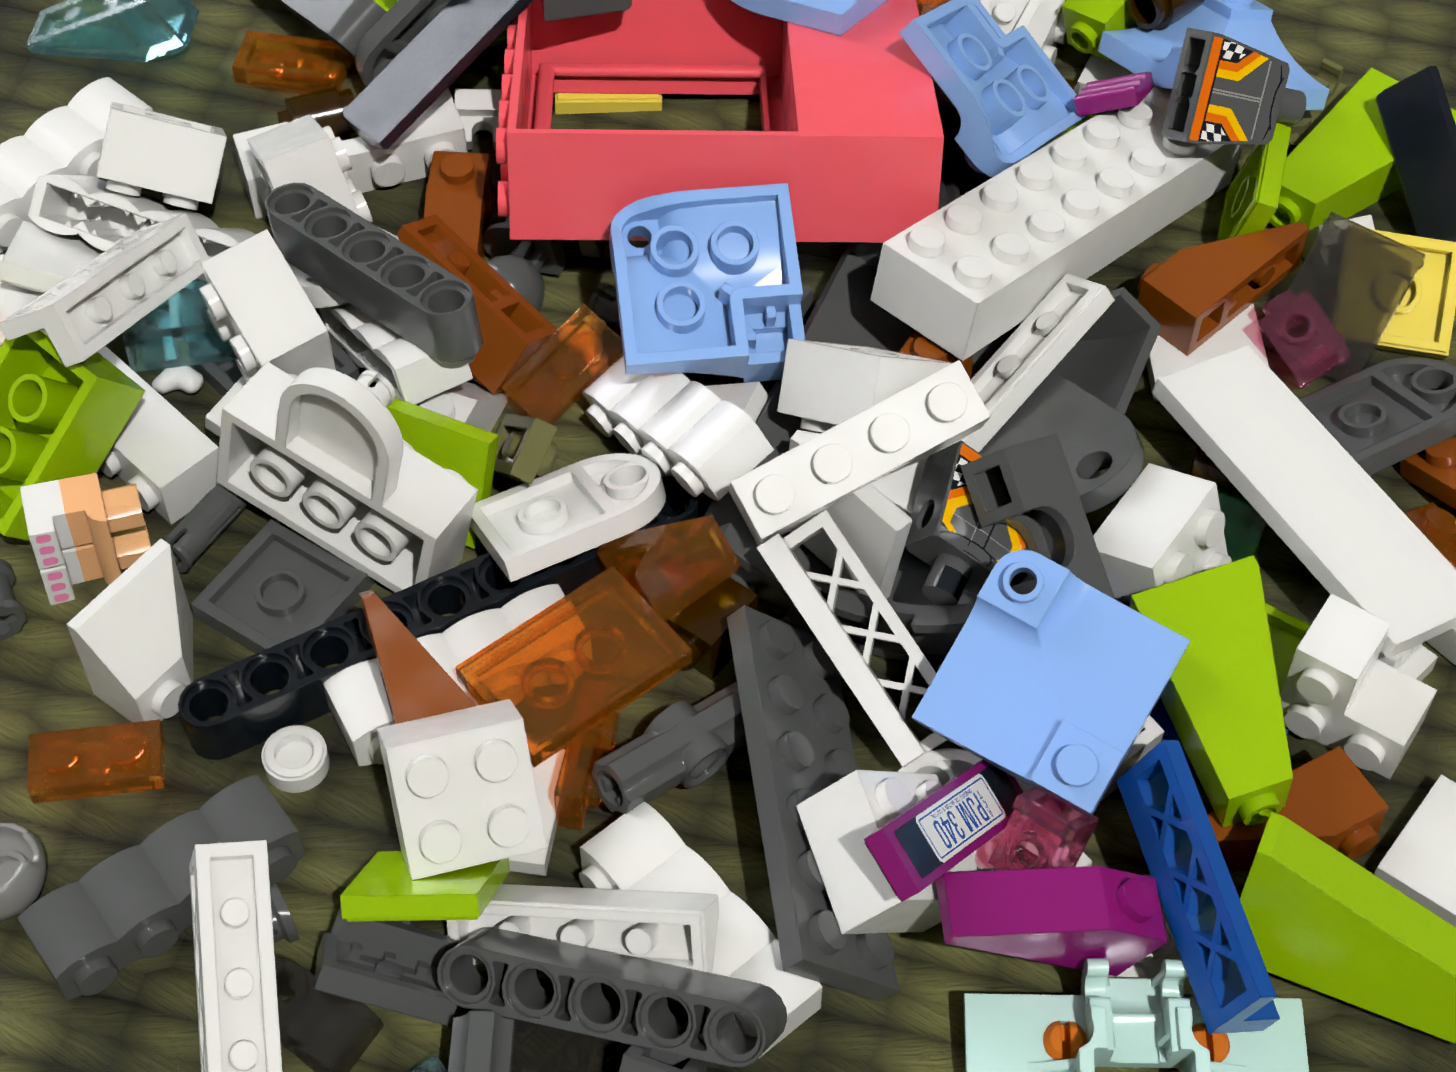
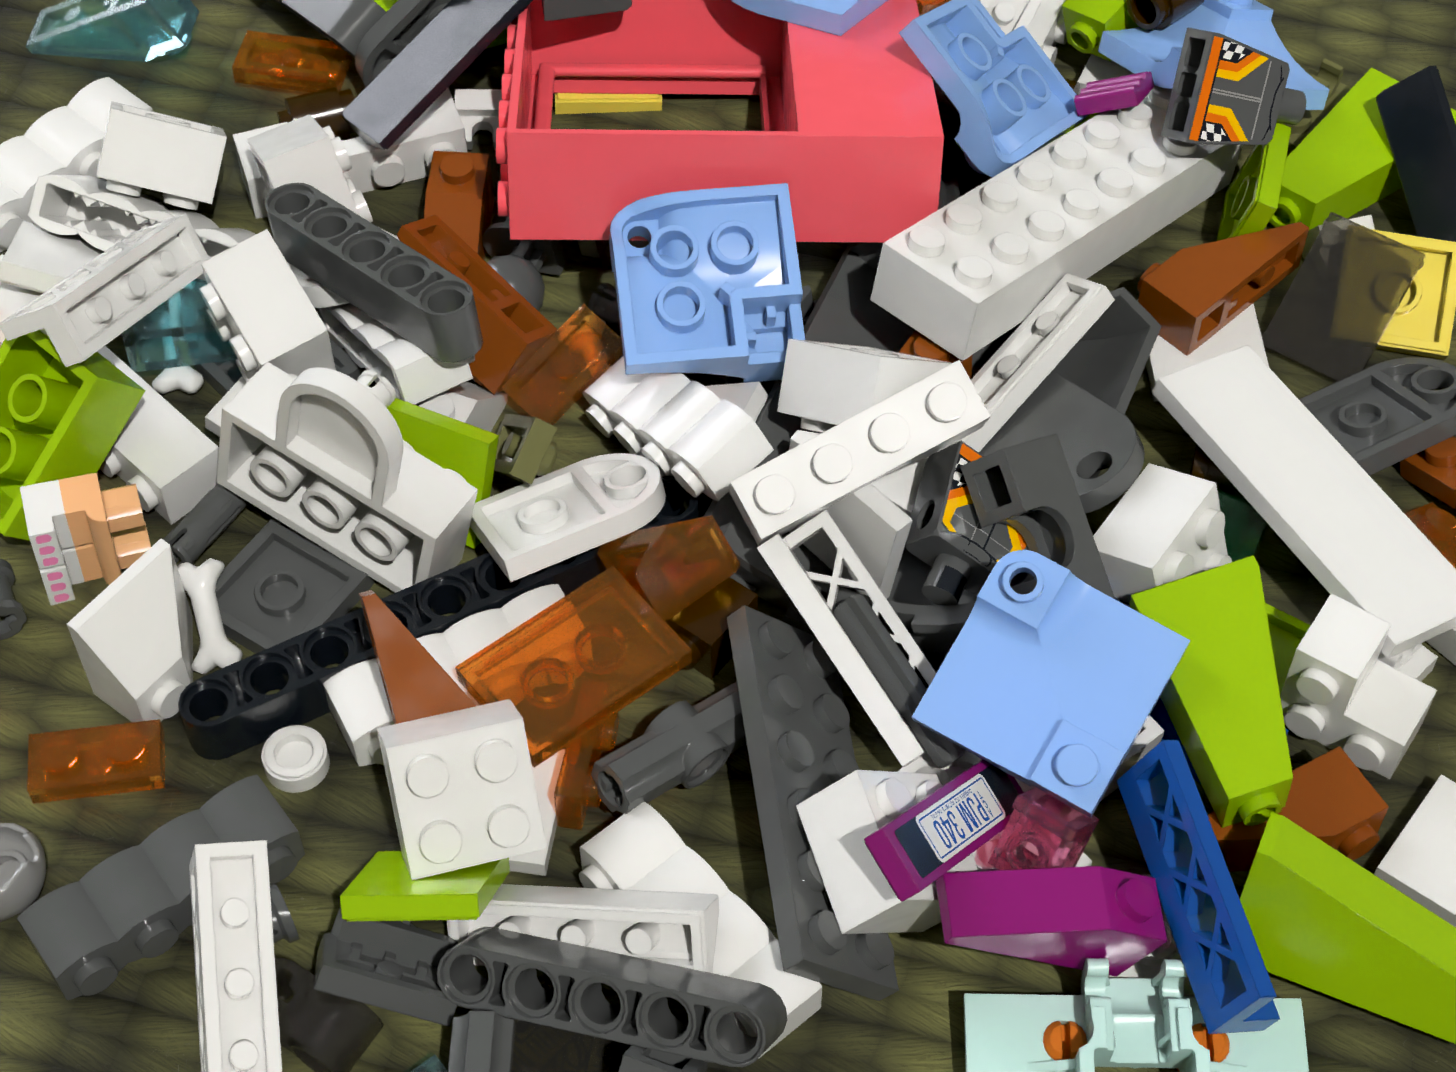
clear pink brick [1257,290,1350,389] -> none
none -> white piece [177,558,243,674]
none -> dark grey axle [834,594,966,768]

